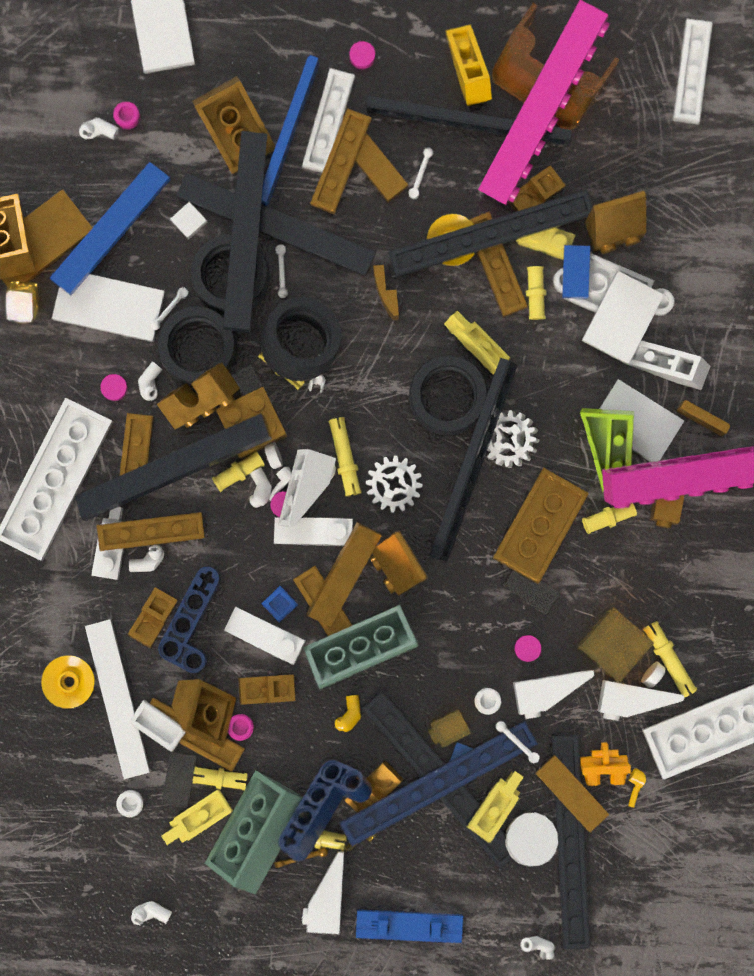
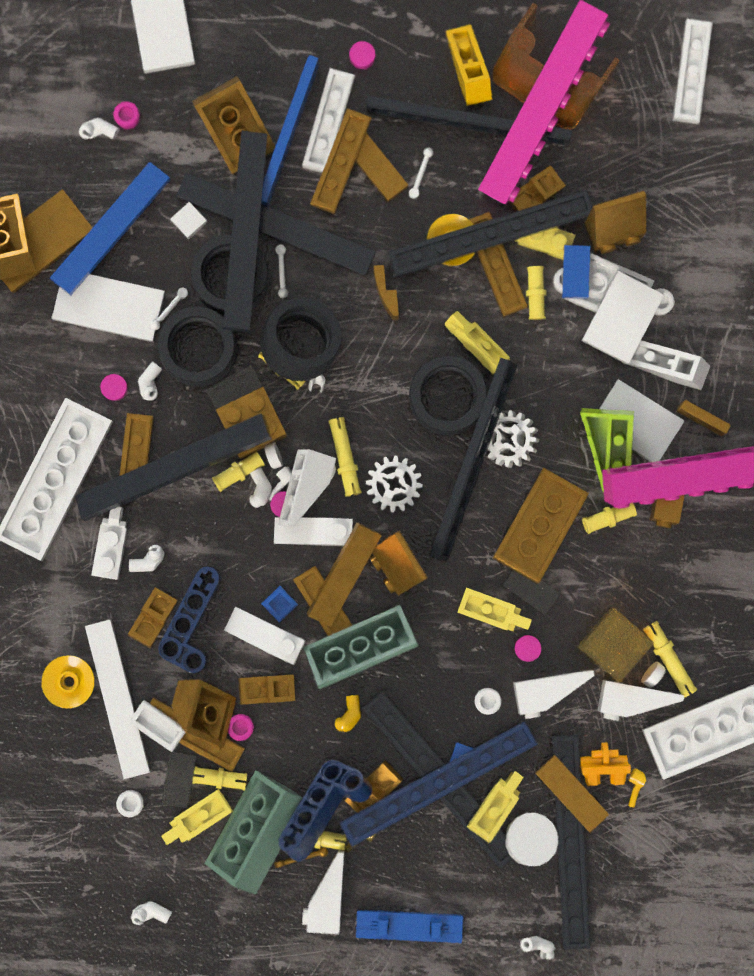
clear yellow brick [6,281,38,324] -> none
pearl gold tile [96,512,205,551] -> none
pearl gold arch [157,362,240,429] -> none
clear yellow brick [428,709,471,748] -> none
white hinge [496,721,539,763] -> none
none -> light yellow hinge [457,588,532,631]

